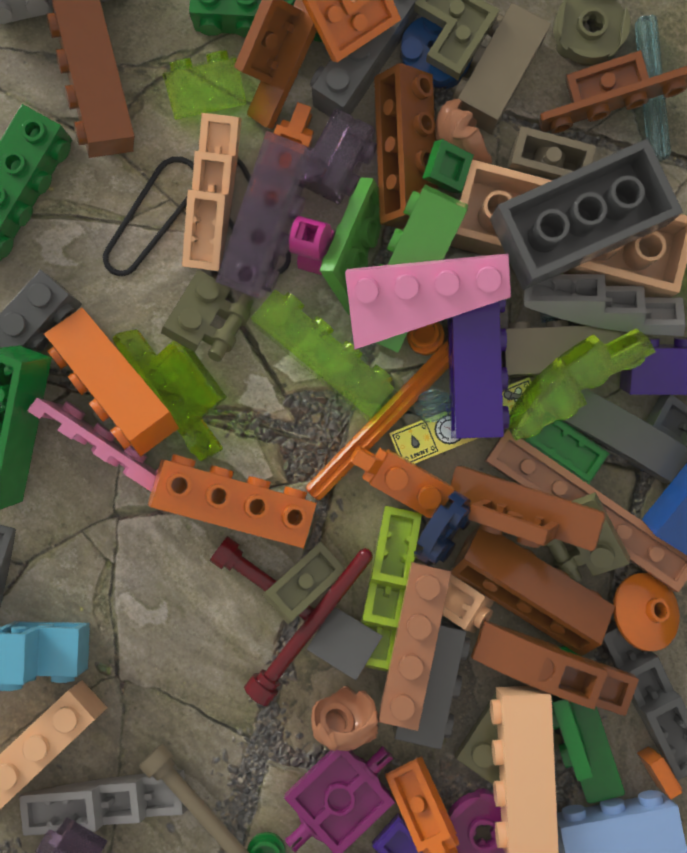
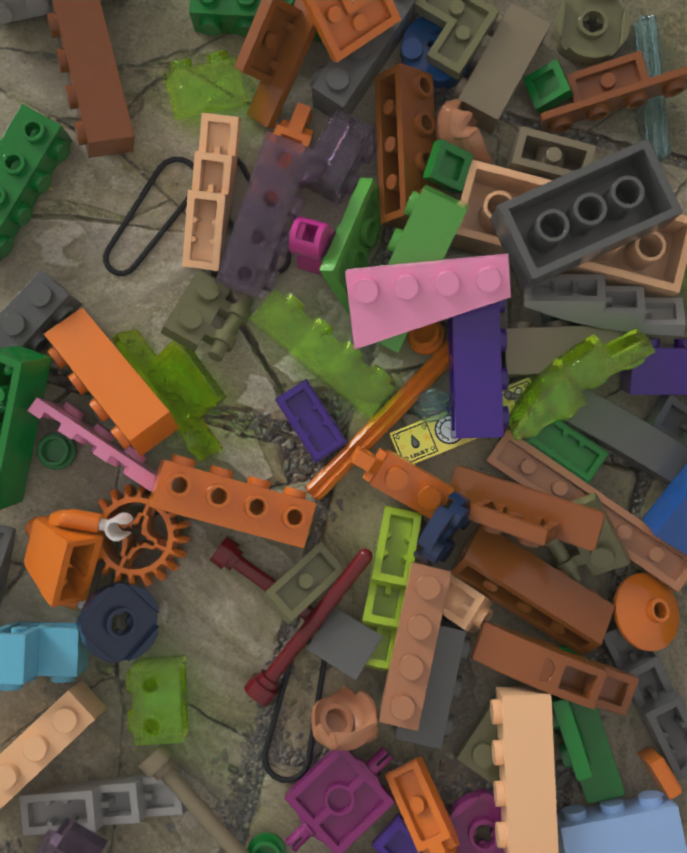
none -> orange torso [24,509,134,611]
none -> green plate [37,432,76,470]
none -> dark blue plate [76,581,159,663]
none -> orange gear [95,484,192,587]
none -> clear neon green brick [126,655,189,746]
none -> black piece [262,639,327,783]
none -> dark purple plate [275,379,348,463]
none -> green plate [523,58,574,114]

